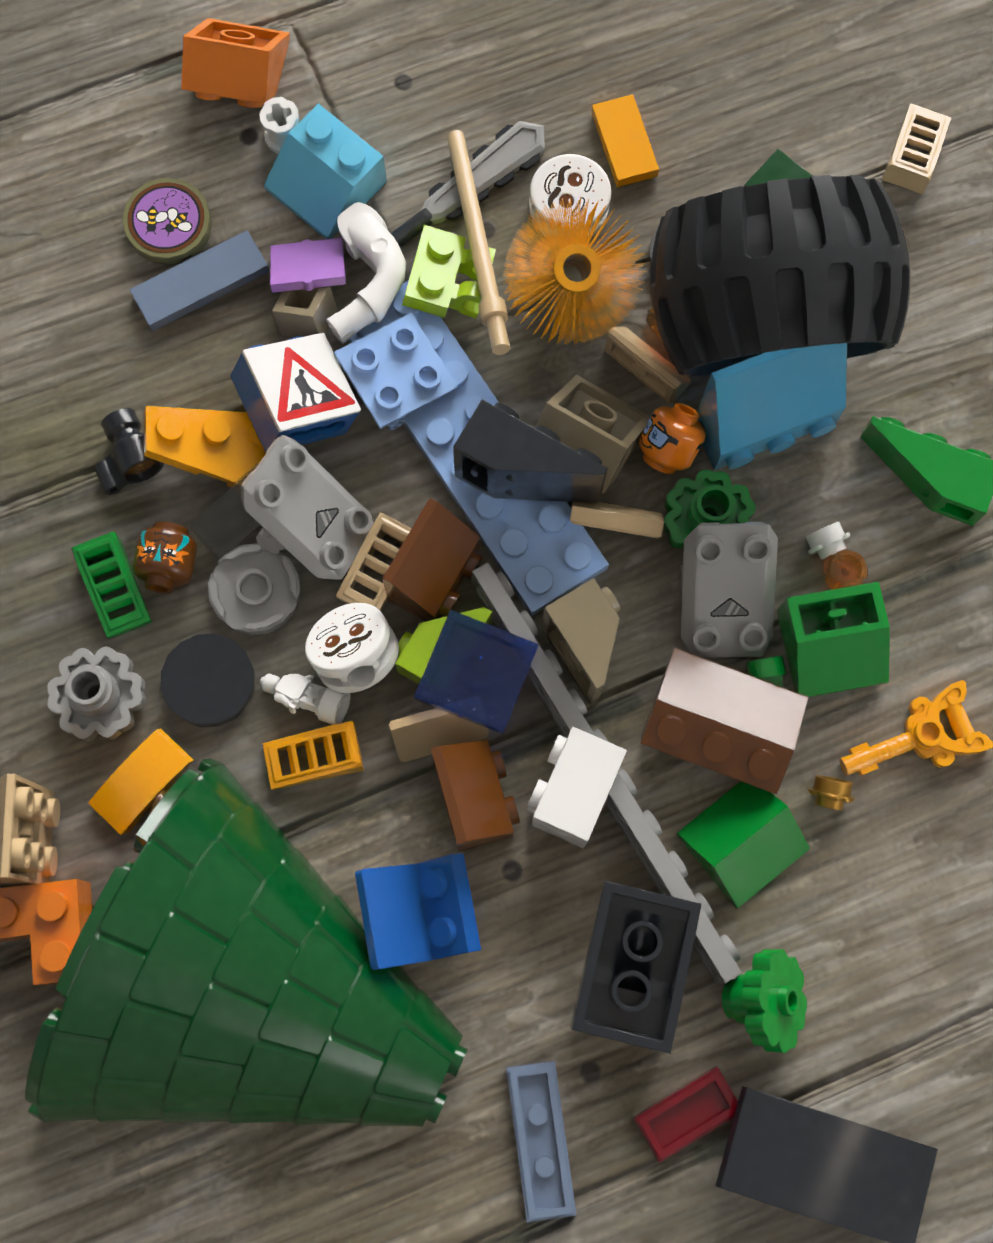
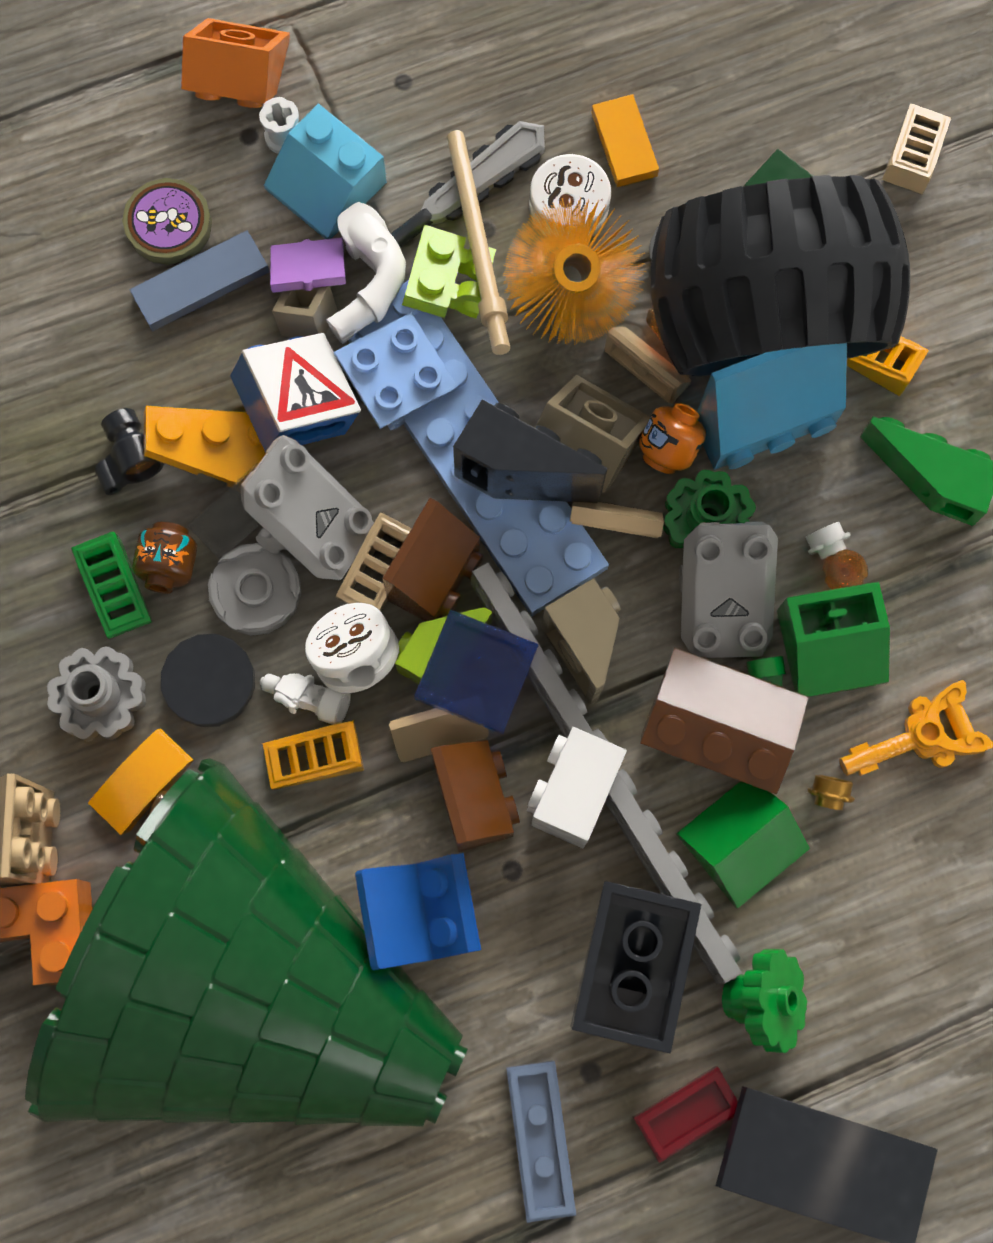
none -> light orange slope [847,337,929,397]

